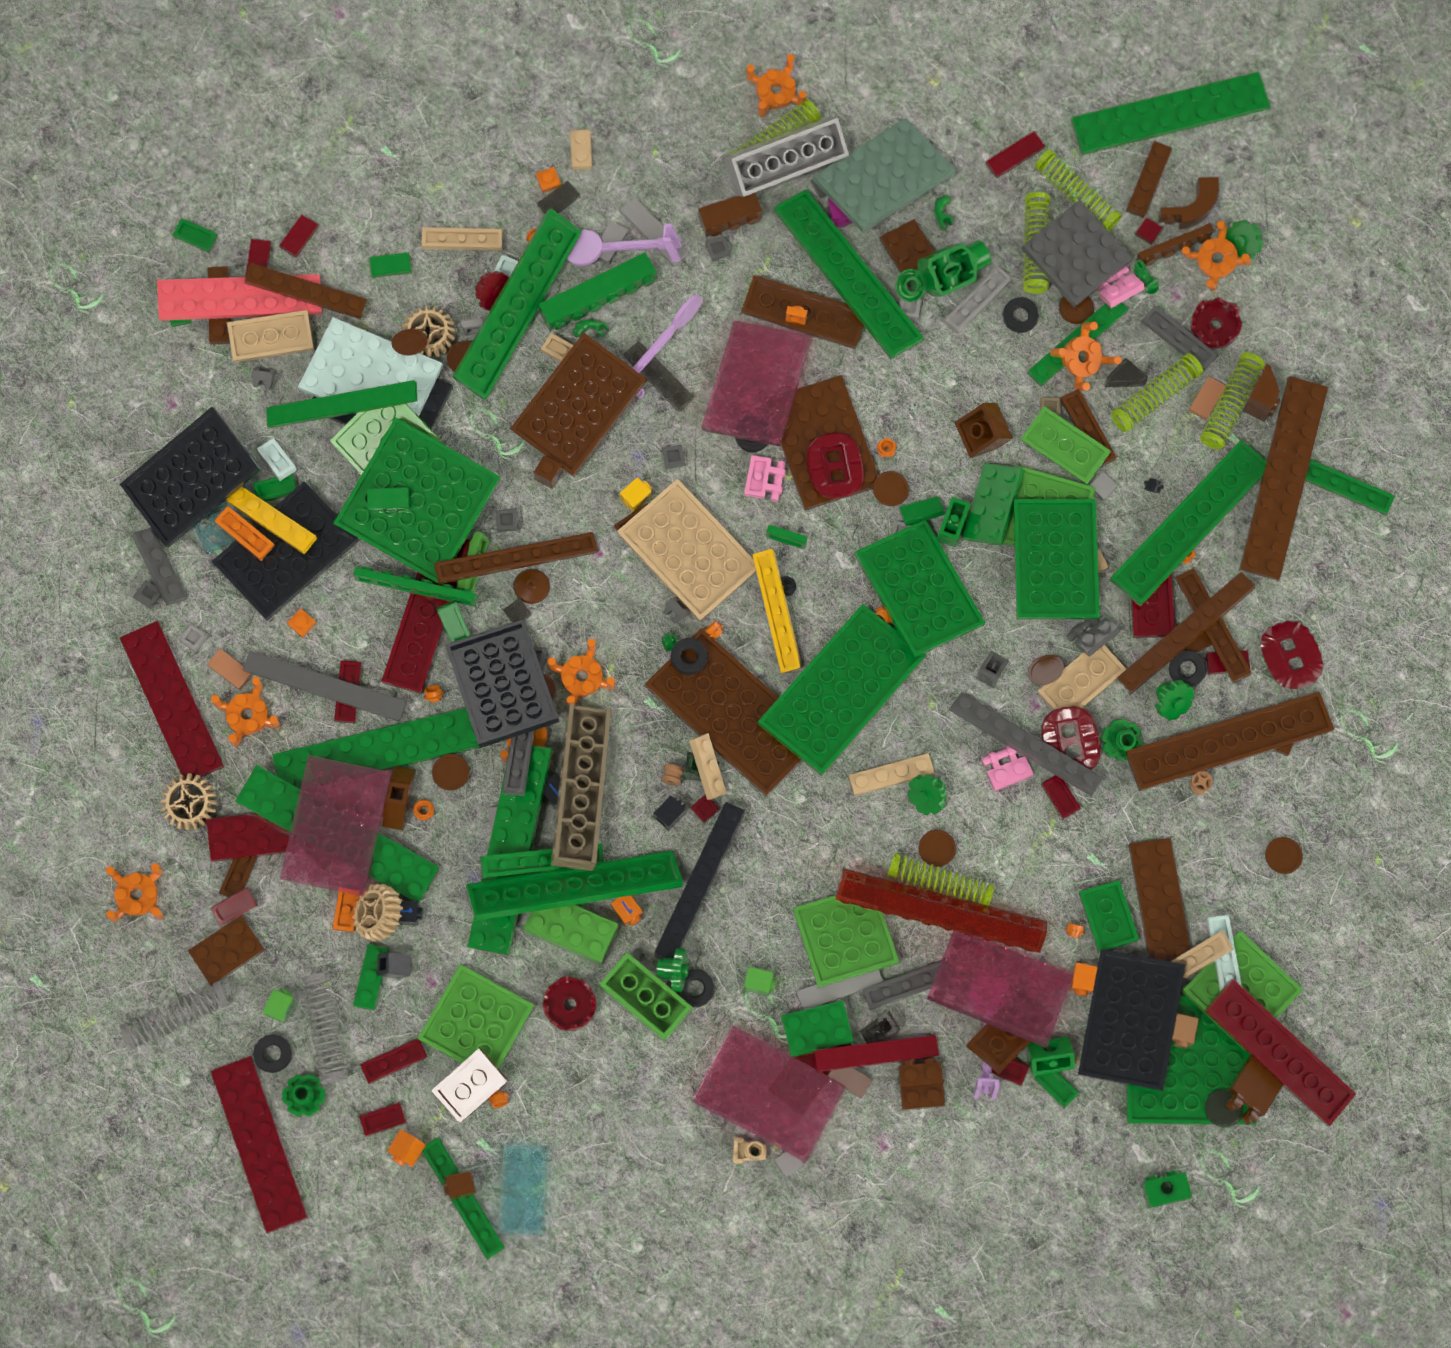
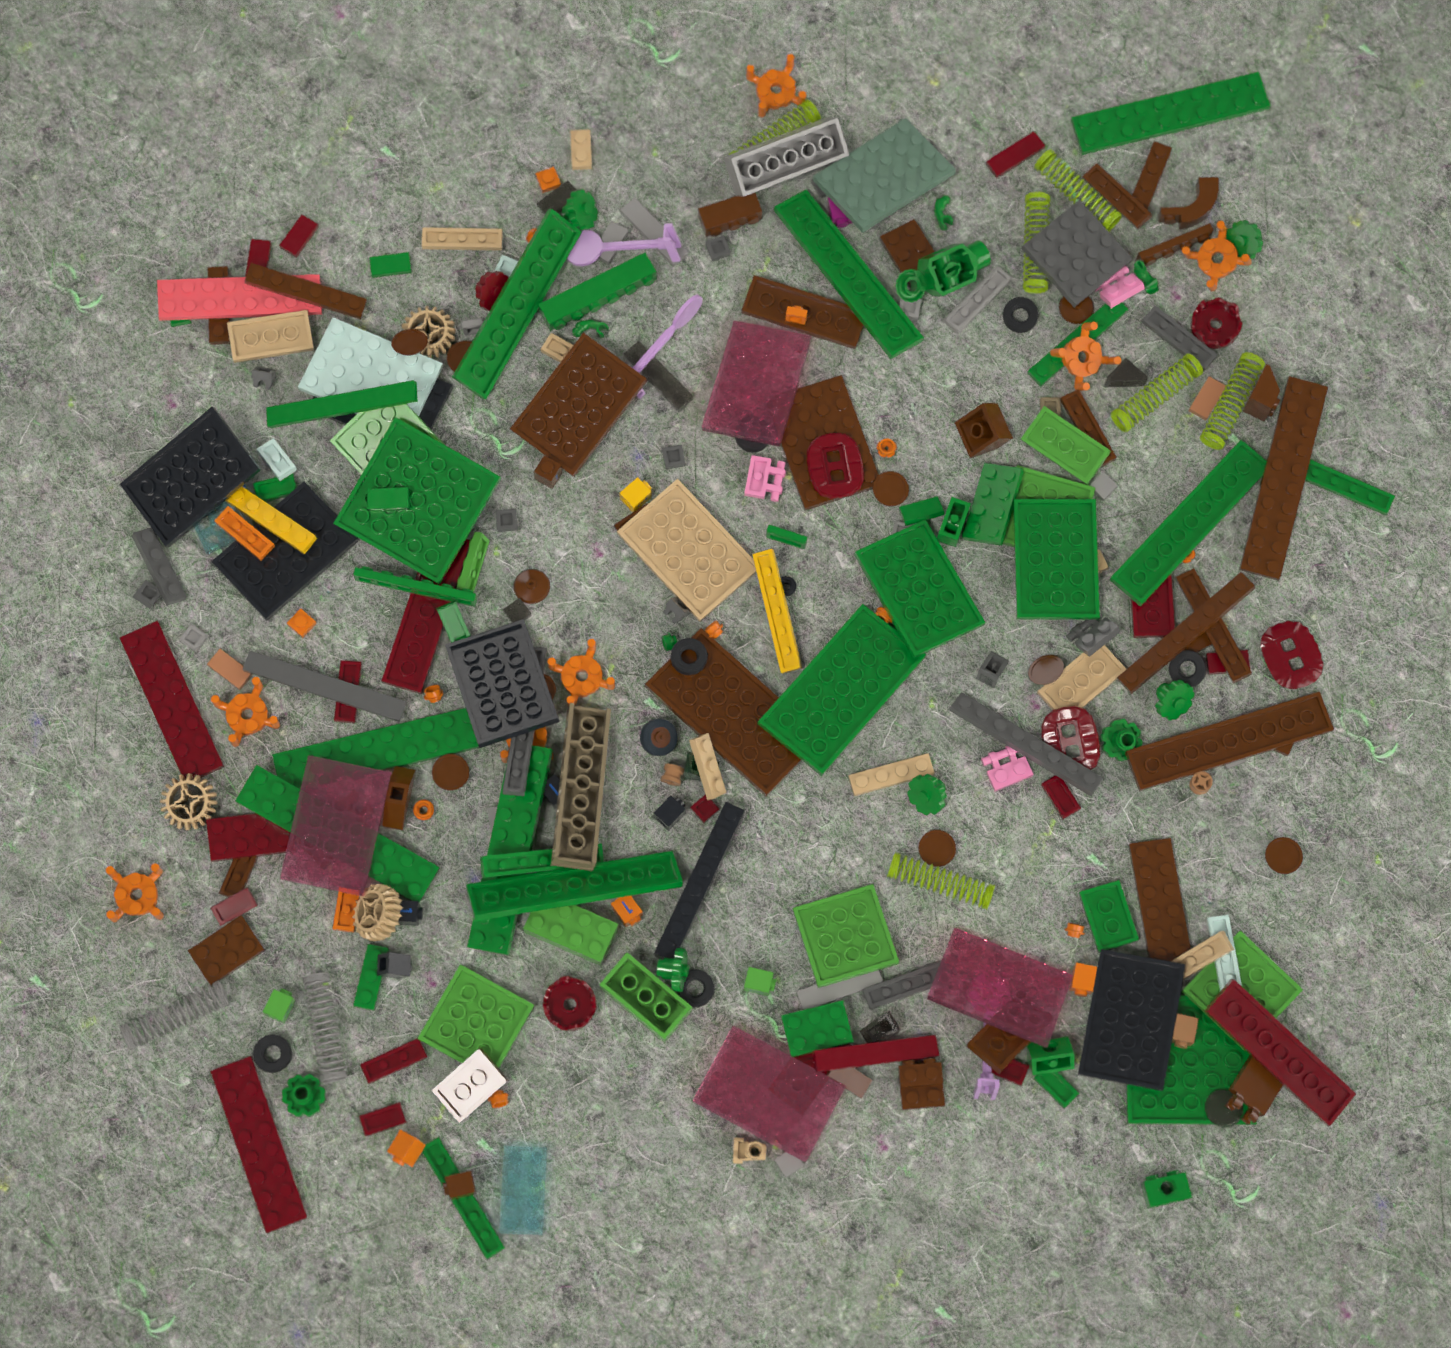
green tile [172,218,218,253] -> none
reddish brown tile [434,532,598,584] -> none
clear red brick [835,868,1047,953] -> none
dark red tile [1135,217,1163,245] -> none
black plate [1143,478,1164,494] -> none
none -> green plant [562,189,598,231]
none -> black wheel [640,719,678,756]
none -> reddish brown plate [1082,163,1152,230]

